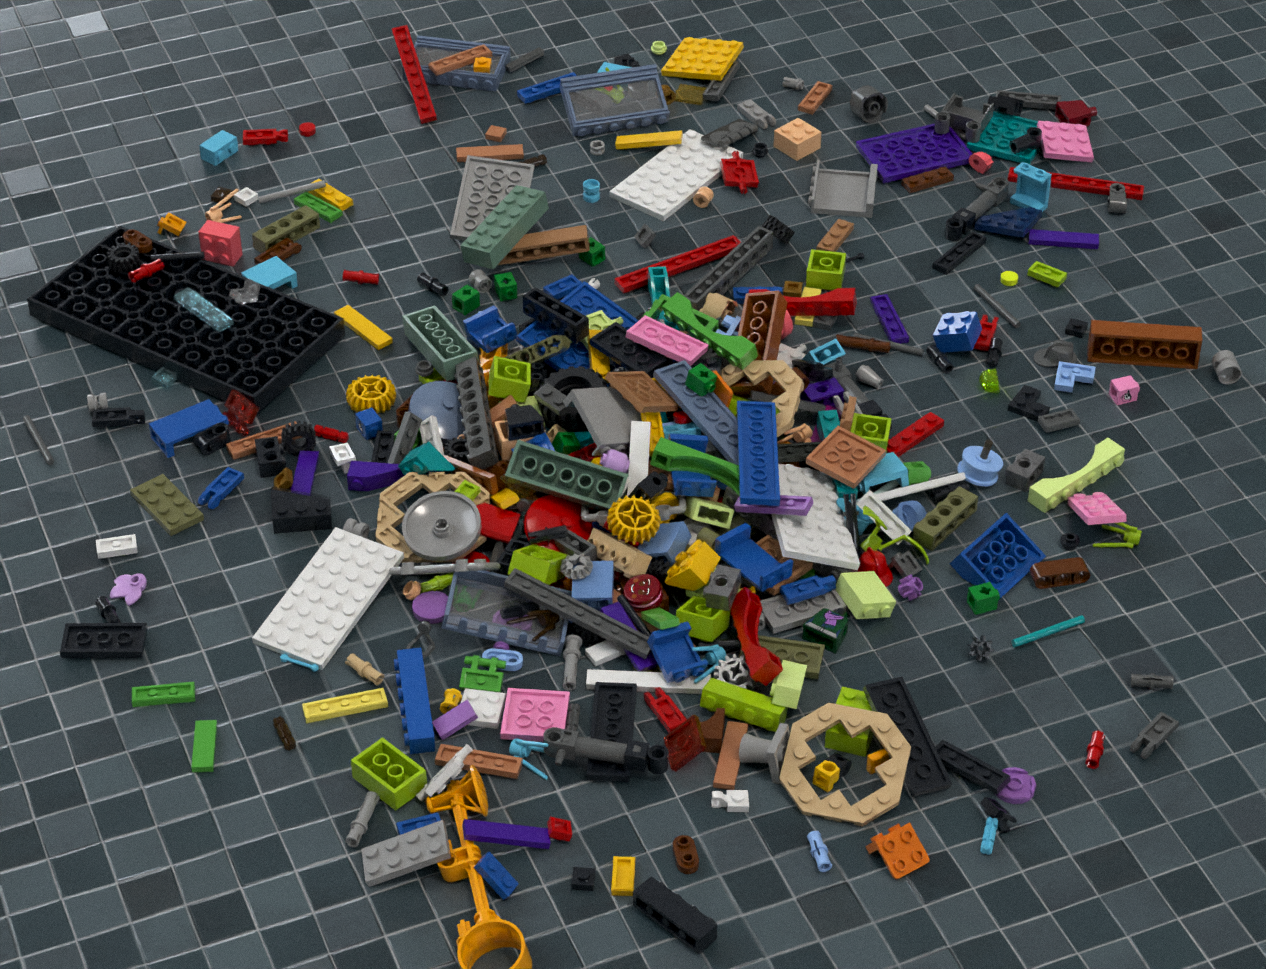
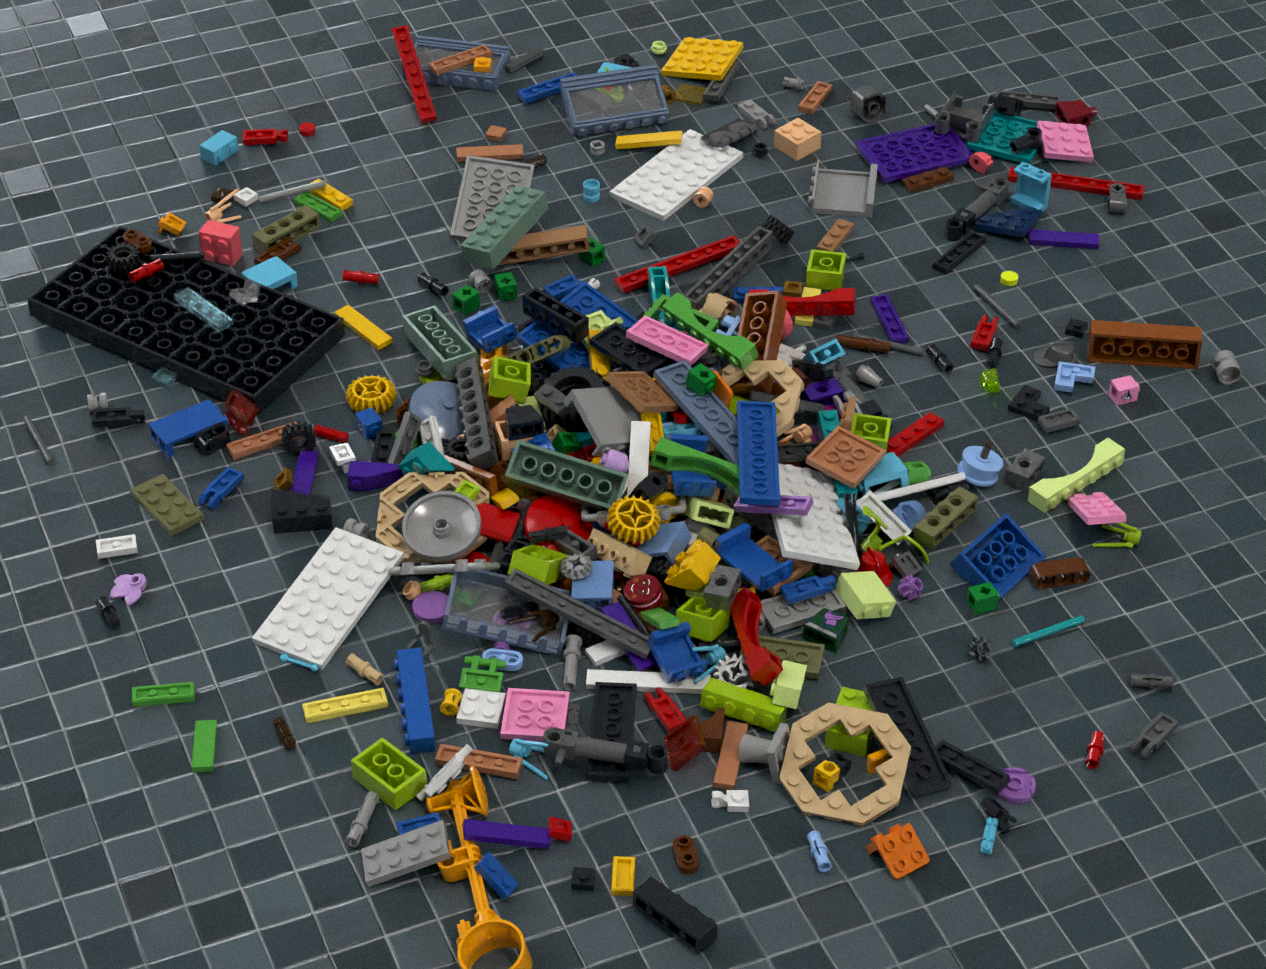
black plate [60,623,148,658] -> none
black brick [255,436,286,478] -> none
medium lavender tile [432,700,478,740] -> none
red plate [720,151,759,194] -> none
blue brick [933,311,982,352] -> none
lime plate [1027,261,1067,287] -> none
black plate [1060,533,1080,551] -> none

